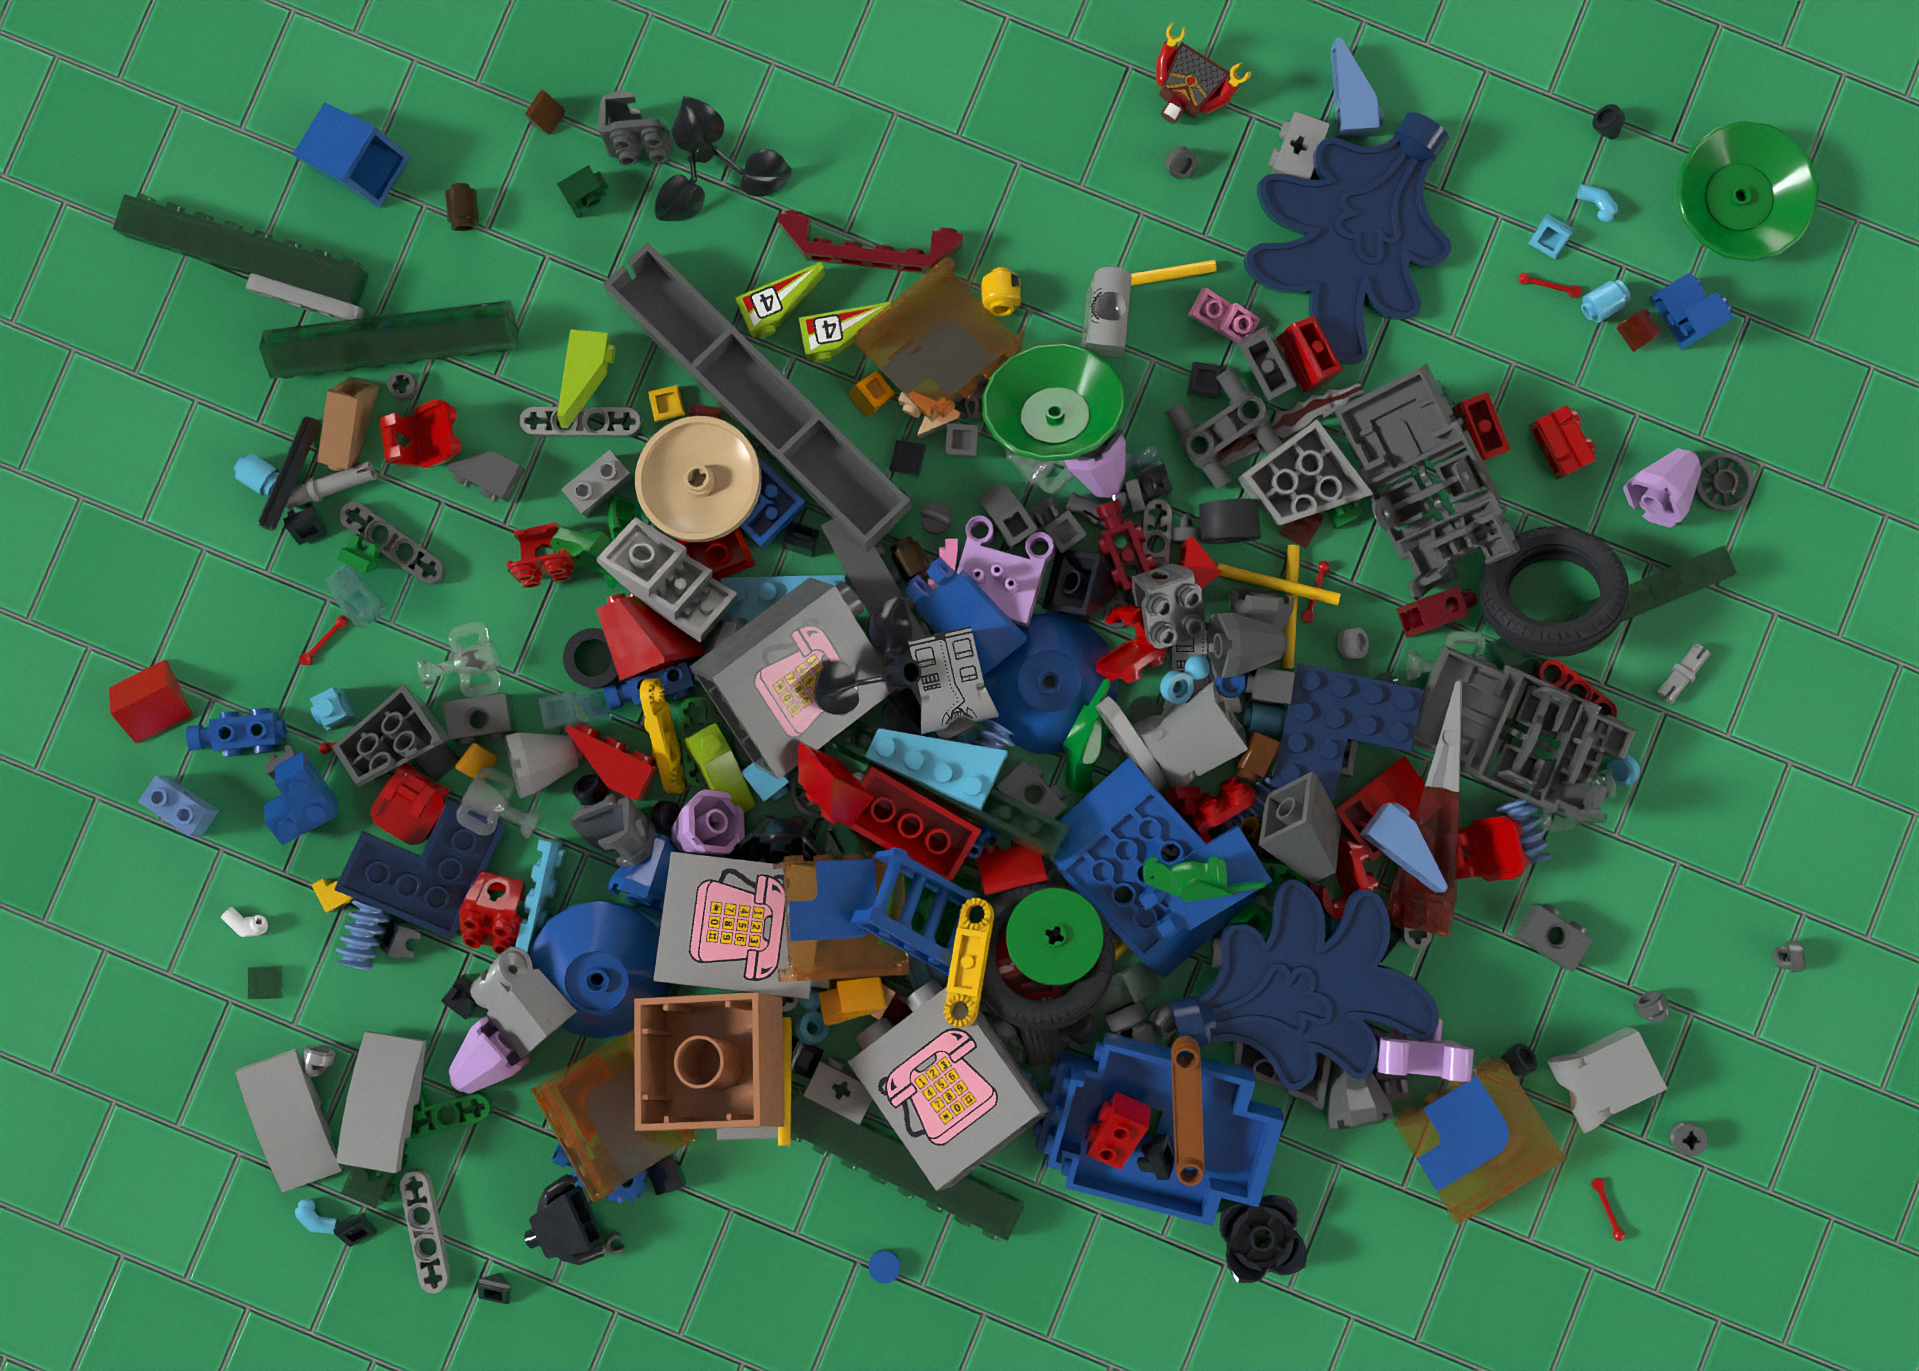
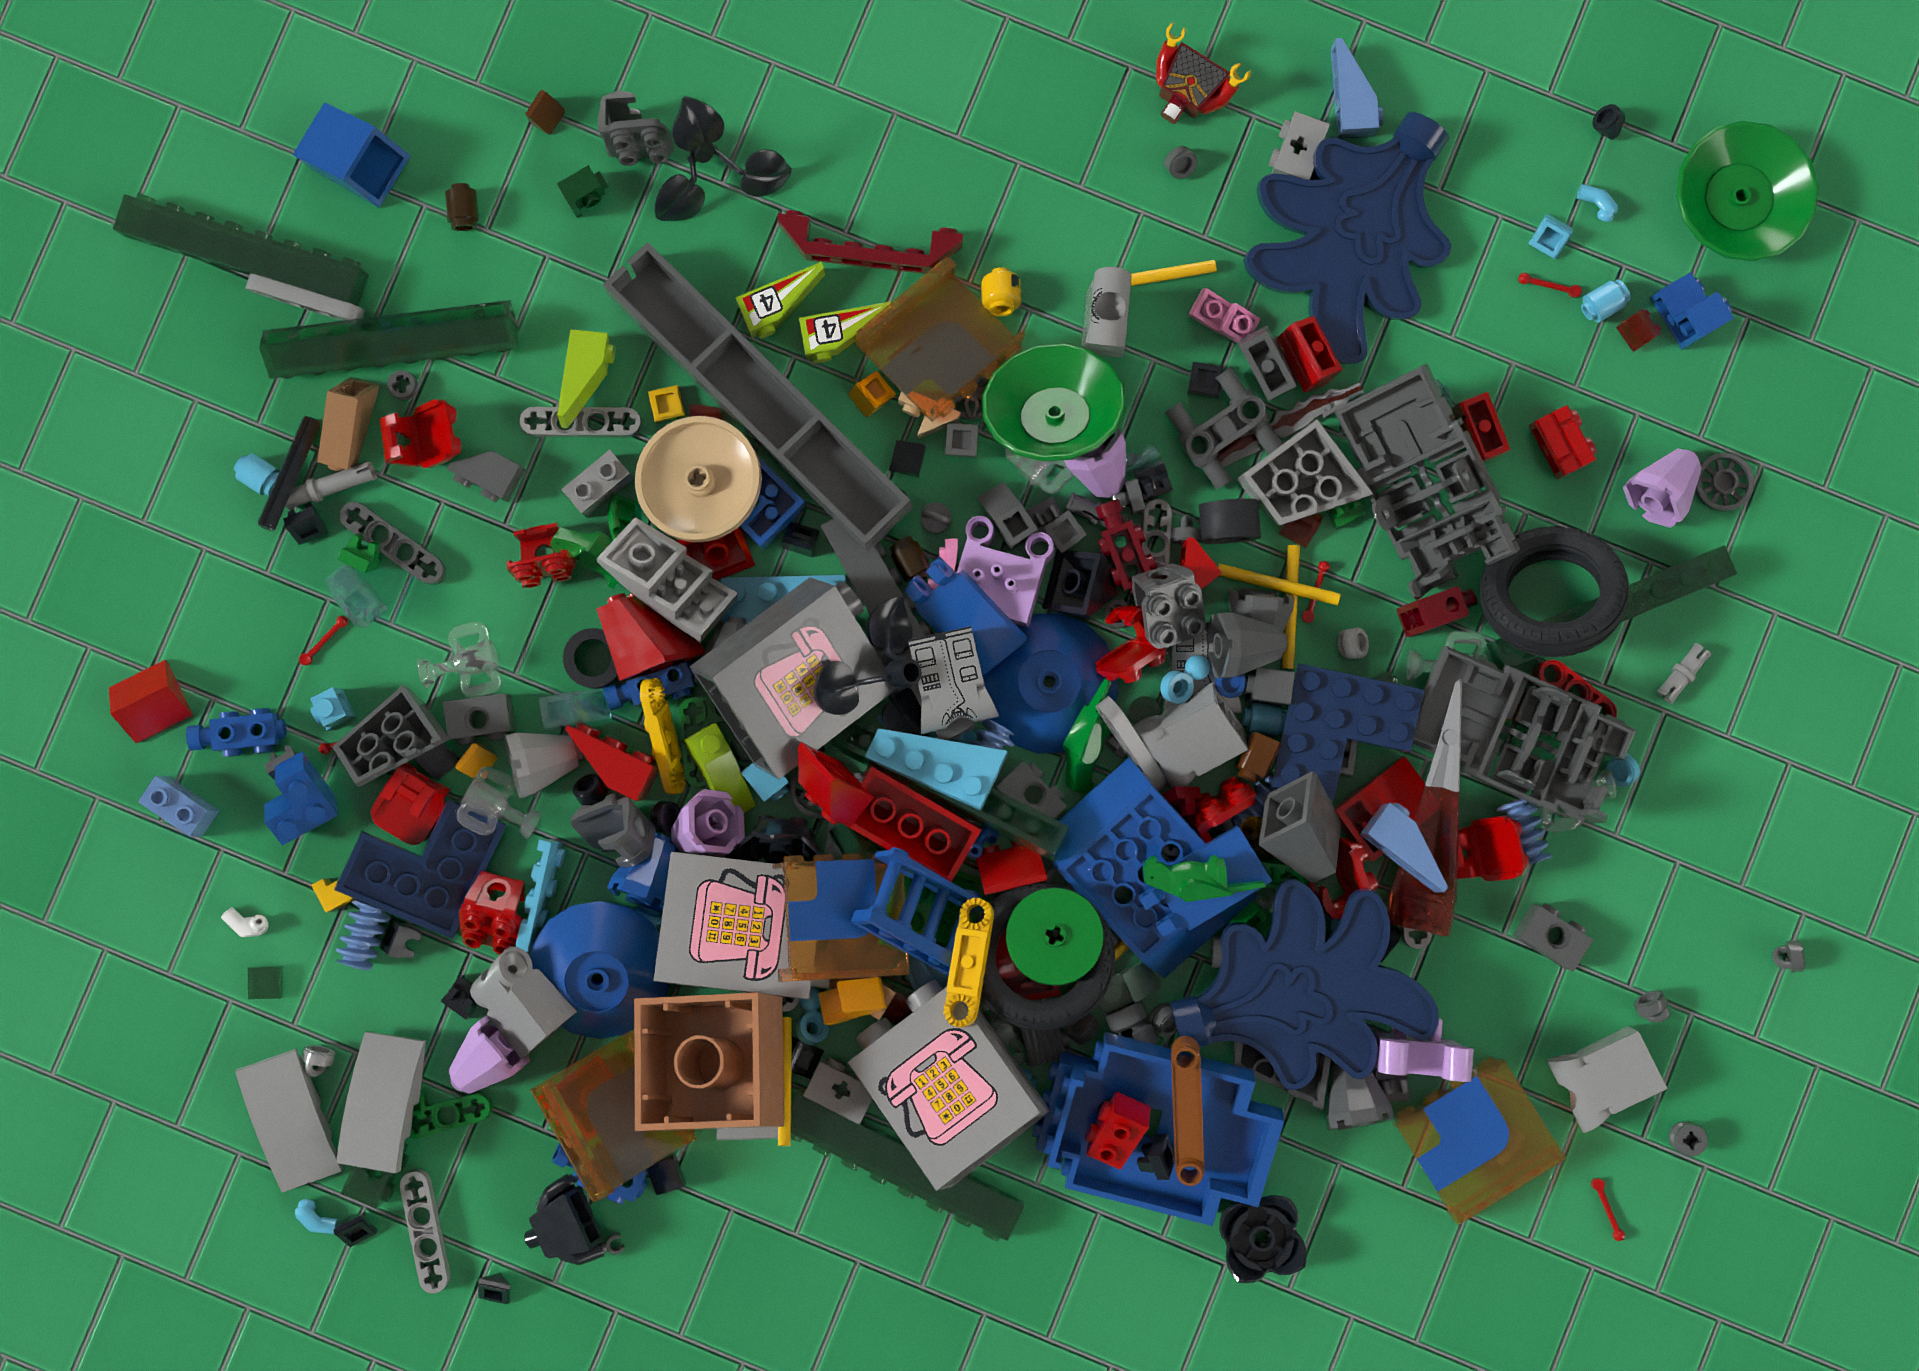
blue tile [869,1249,901,1283] -> none
black tile [1501,1043,1537,1077] -> none

